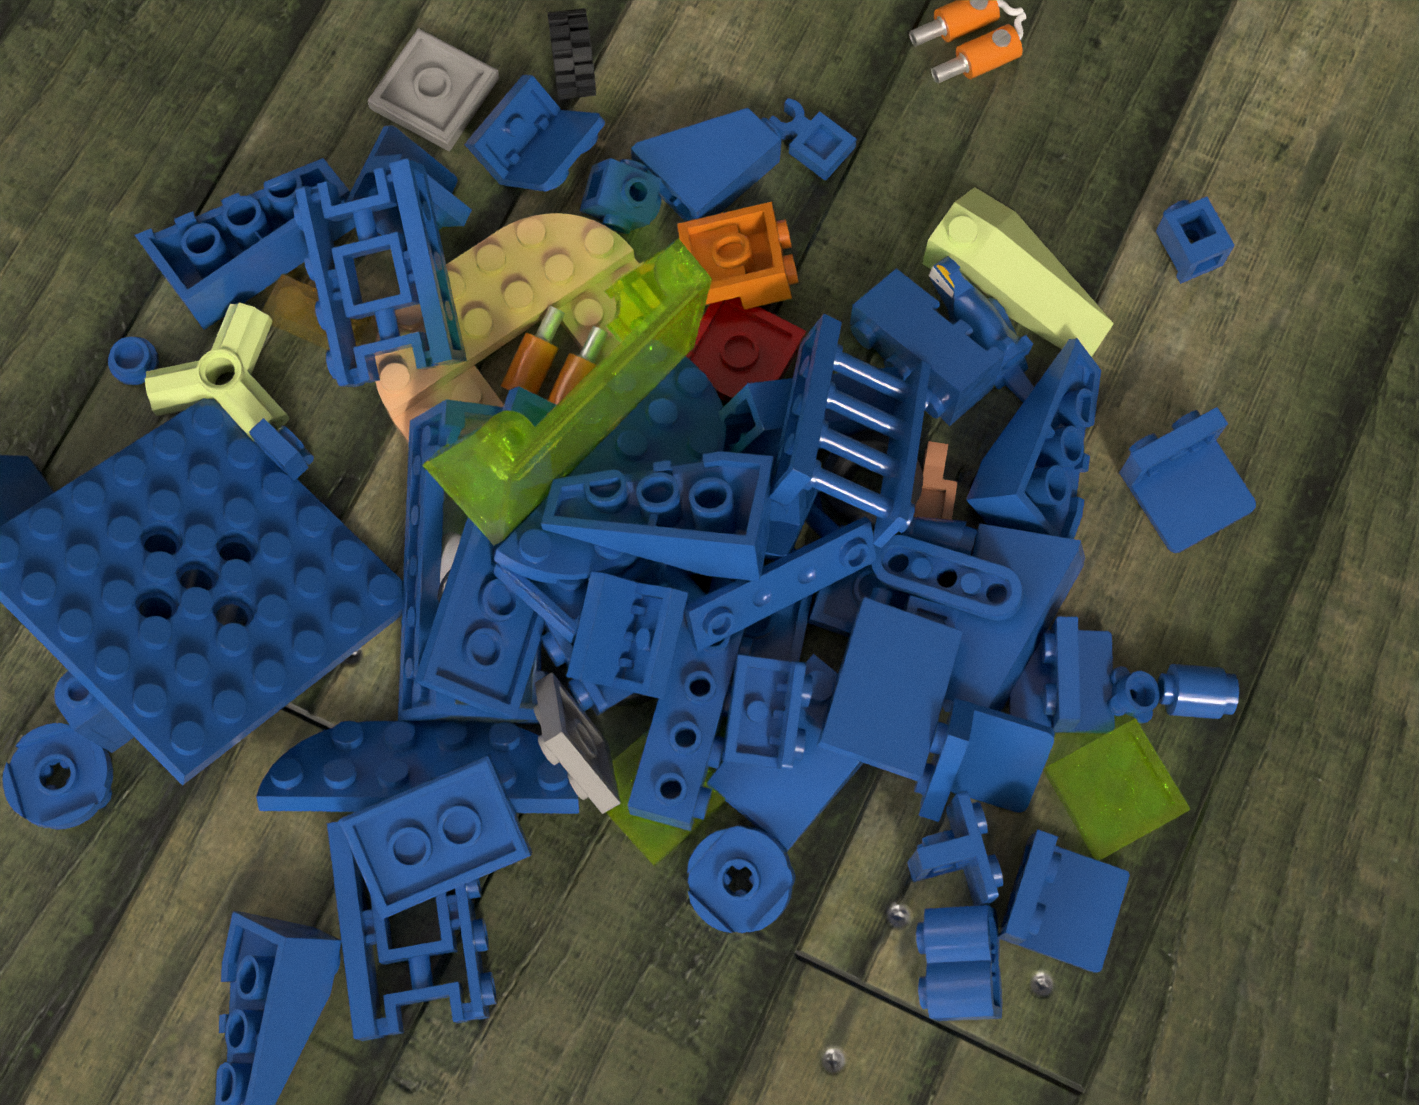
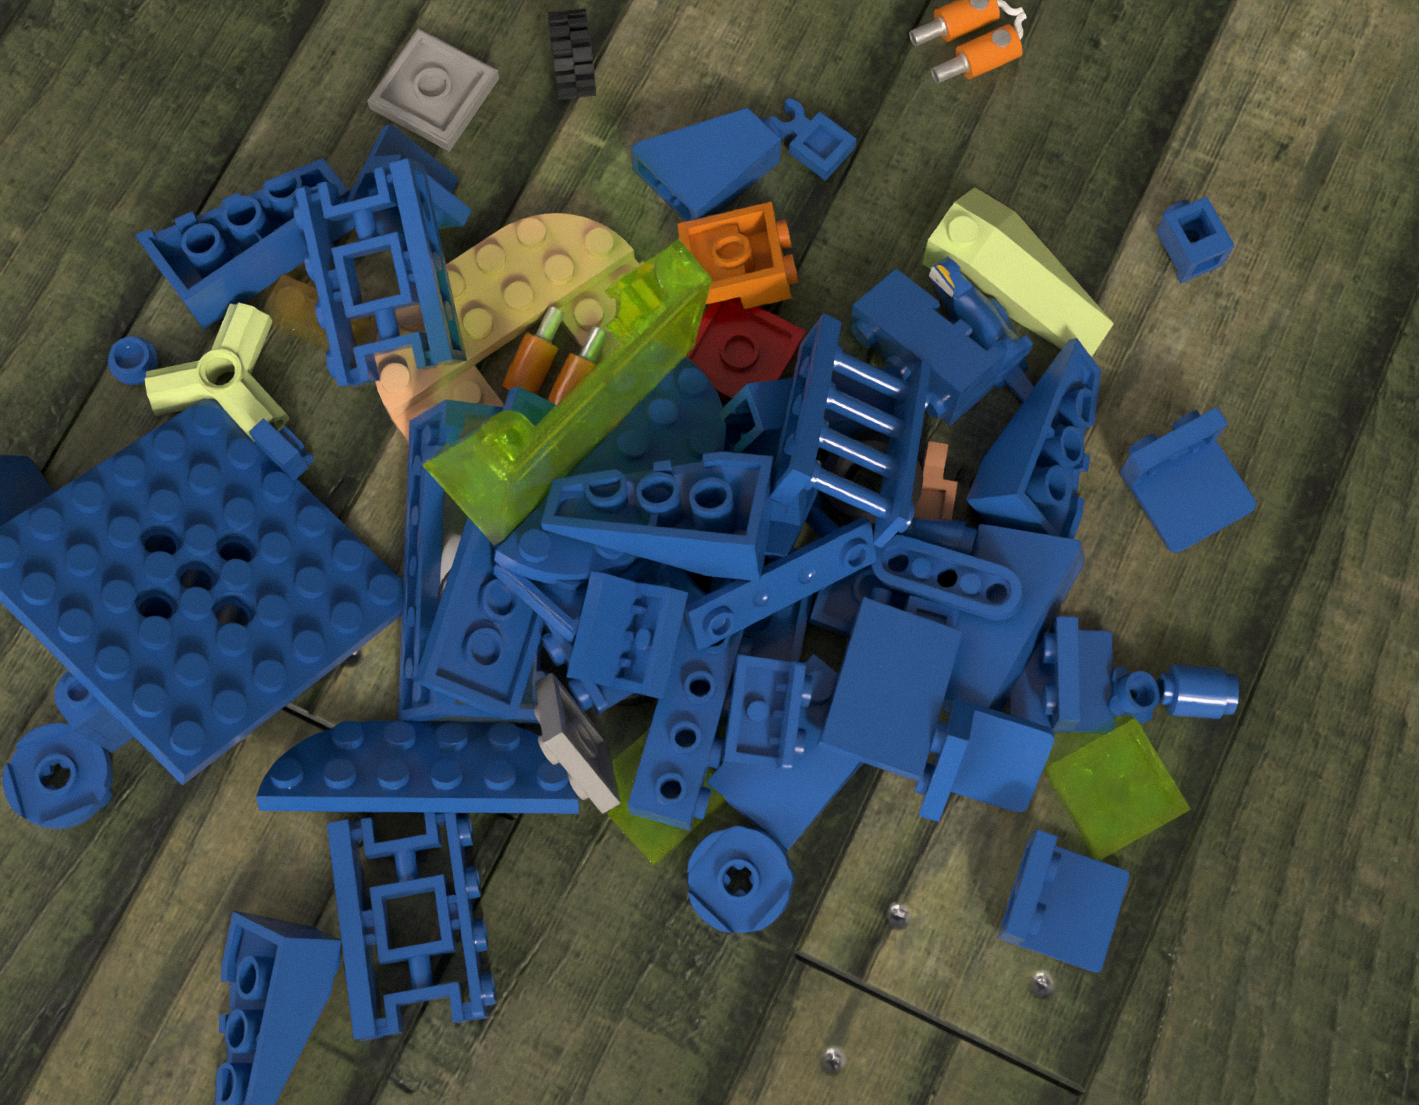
blue tile [339,754,532,920] -> none
blue bracket [464,75,605,192] -> none
blue brick [579,158,662,234] -> none
blue bracket [907,791,1003,906] -> none
blue brick [916,905,1002,1021] -> none

